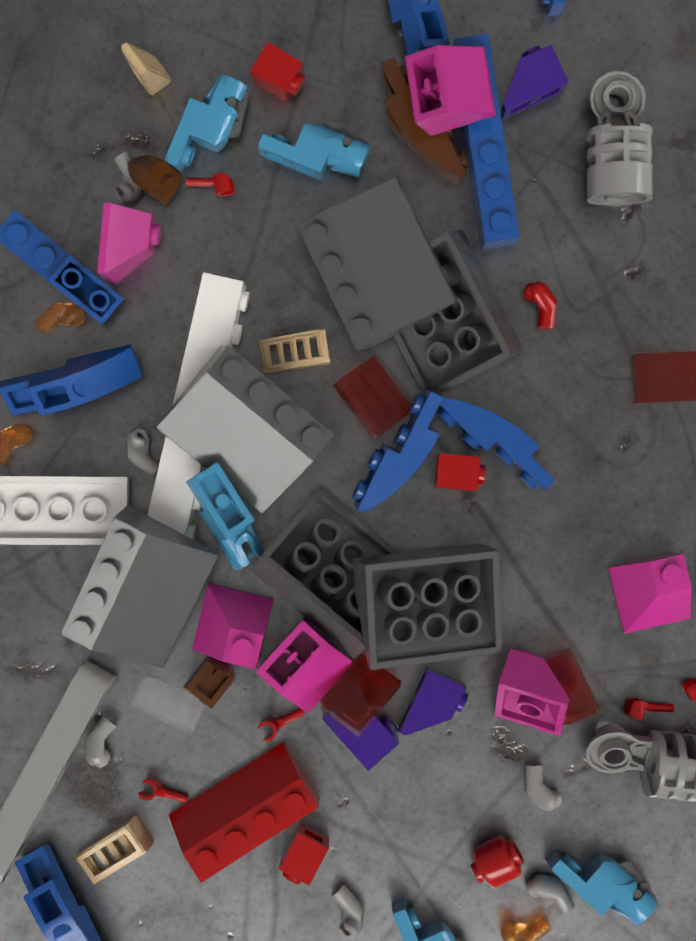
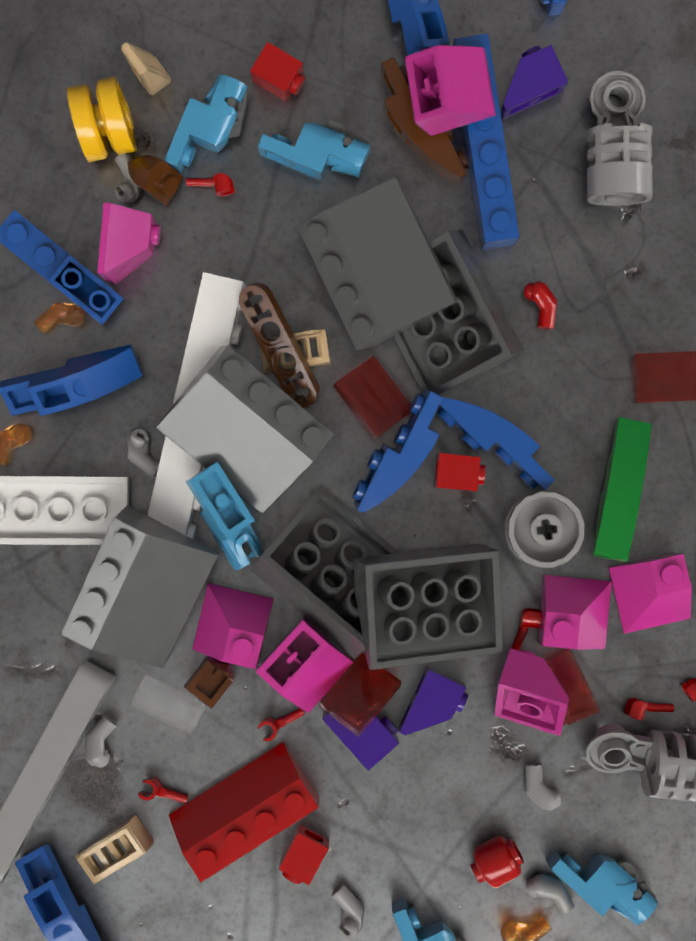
none -> yellow wheel [67,76,137,163]
none -> reddish brown beam [239,282,320,408]
none -> light grey wheel [503,492,585,568]
none -> red hand [511,608,542,651]
none -> dark pink slope [537,574,612,650]
none -> green slope [592,417,652,563]

